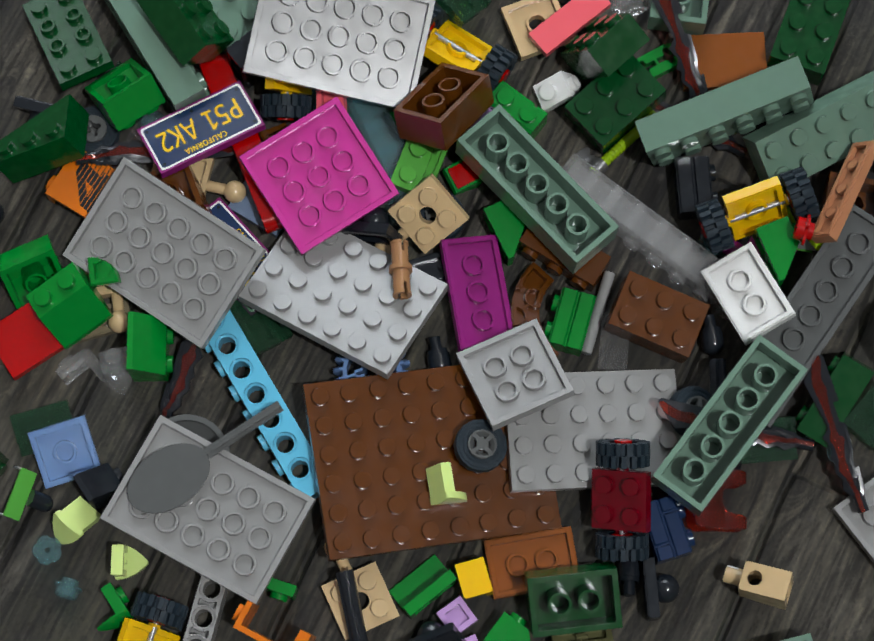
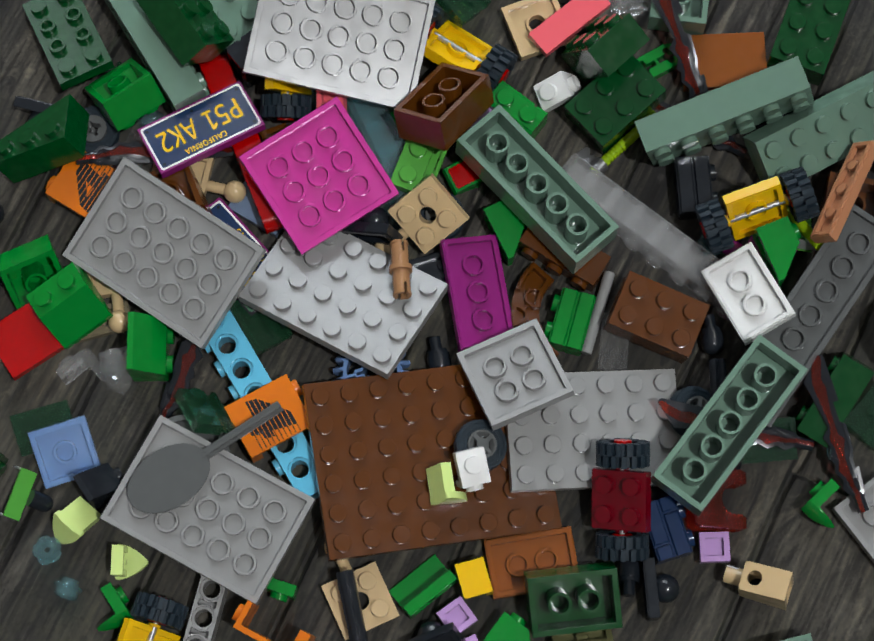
green tile [87,257,121,287] -> none
red plate [792,214,815,246] -> none
none -> clear green plate [174,388,235,435]
none -> orange panel [224,374,308,463]
none -> white bracket [453,446,491,492]
none -> lavender plate [698,531,731,563]
none -> green plate [801,479,840,528]

